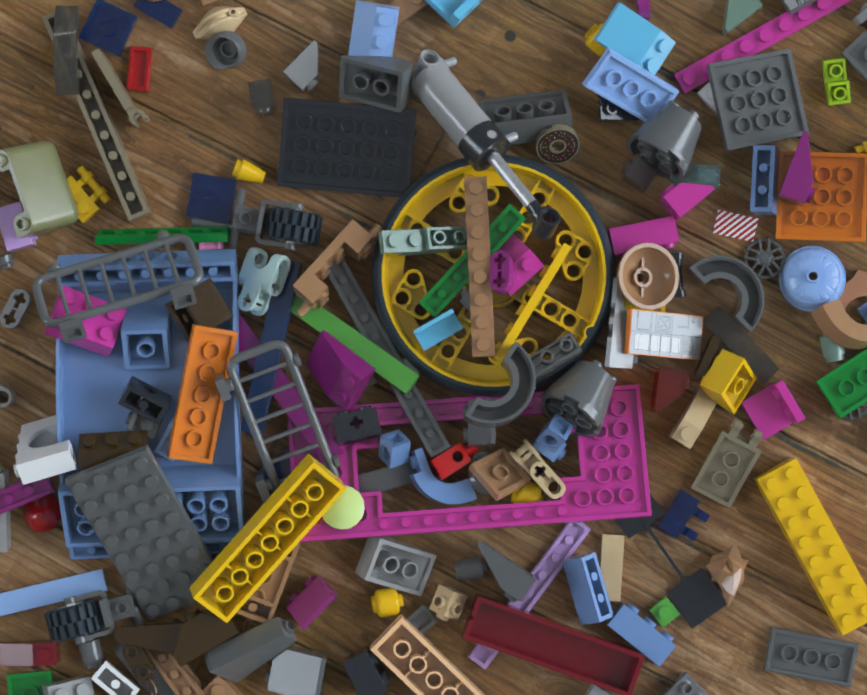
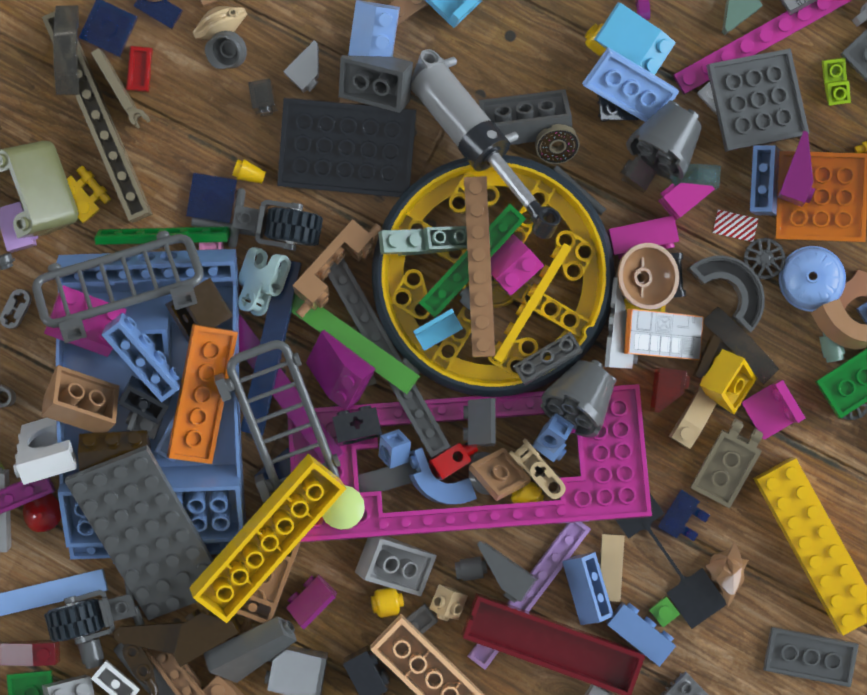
dark grey brick [463,341,536,428] -> none
magenta beam [489,250,513,294] -> none
none -> medium nougat slope [41,365,120,433]
none -> medium blue brick [102,313,182,403]
none -> dark grey bar [553,165,606,216]

